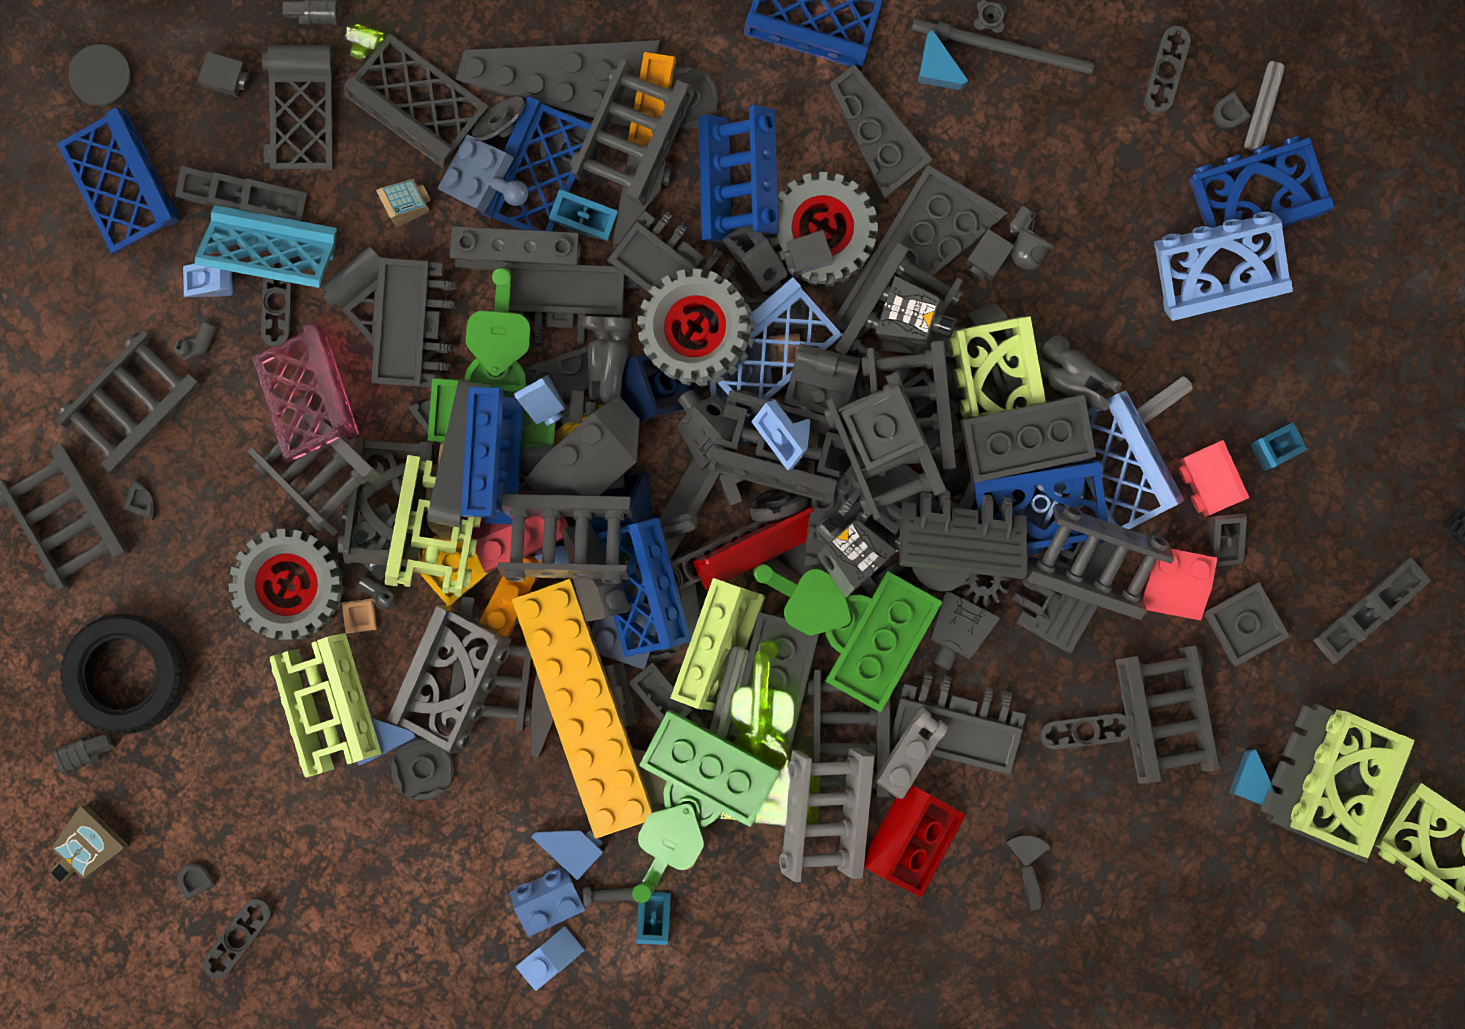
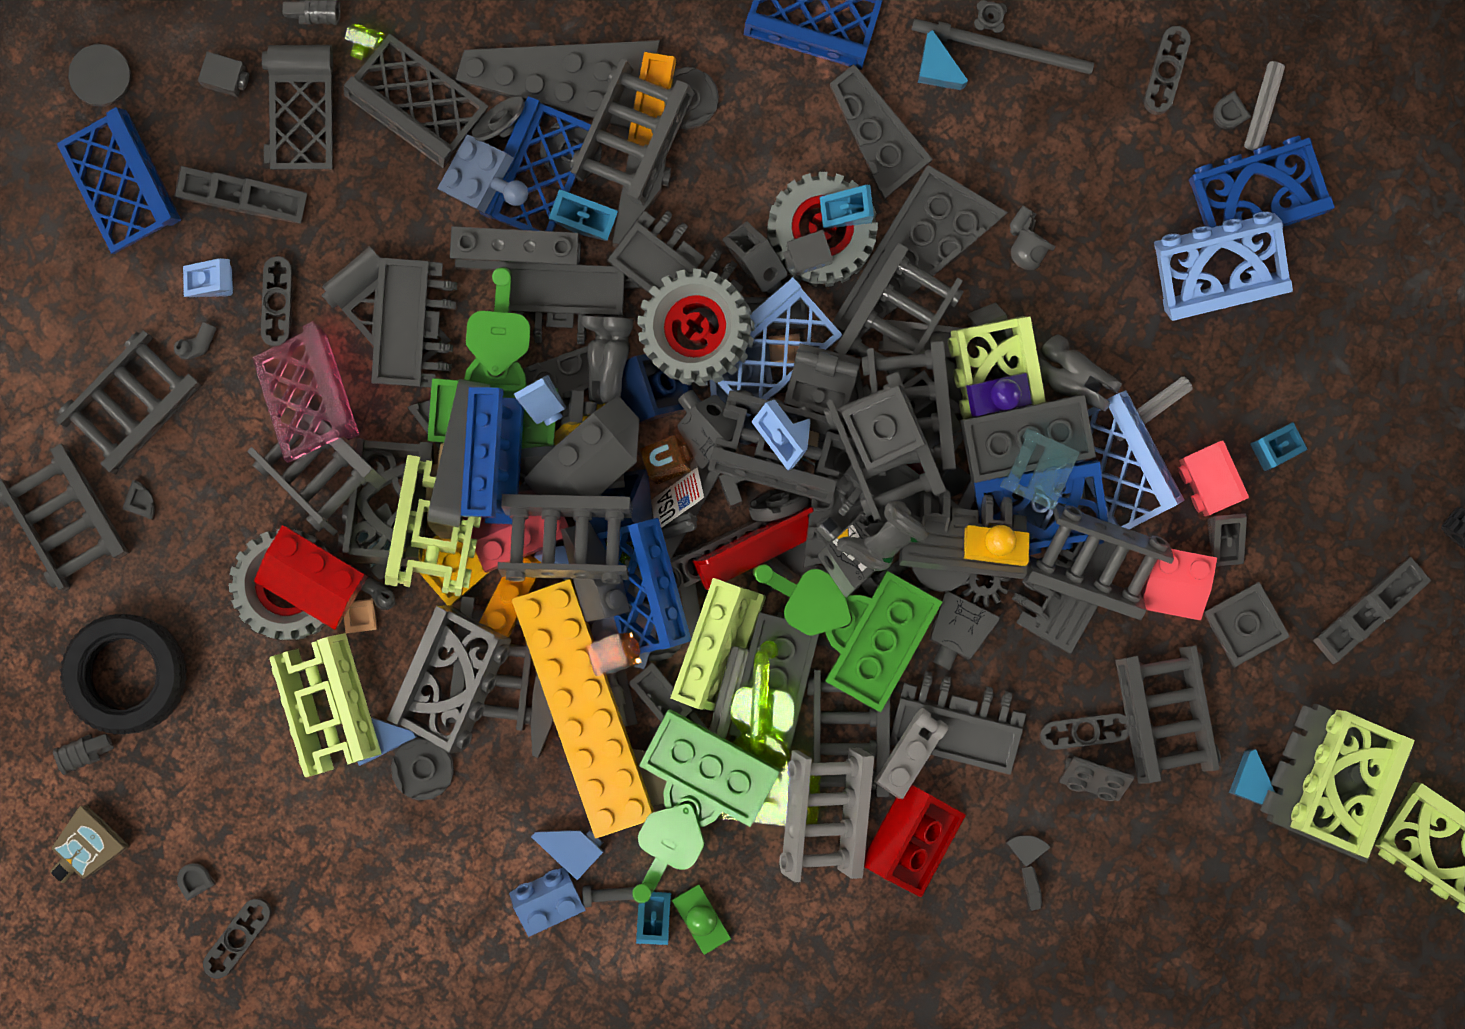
medium azure fence [195,205,337,288] -> none
slope [376,179,431,228] -> none
light blue slope [516,926,585,991] -> none
blue fence [699,105,779,243] -> none
torso [876,276,956,346] -> none
dark grey brick [965,229,1014,281] -> none
none -> red slope [254,525,369,630]
none -> clear orange brick [586,633,641,676]
none -> clear orange brick [640,435,692,484]
none -> sticker [651,468,704,528]
none -> bright green tile [672,884,731,955]
none -> dark azure slope [820,185,874,228]
none -> dark grey hair [837,501,928,571]
none -> yellow tile [964,524,1029,566]
none -> dark purple tile [966,373,1032,417]
none -> clear light blue plate [1000,428,1080,510]
none -> dark grey hinge [1059,756,1135,801]

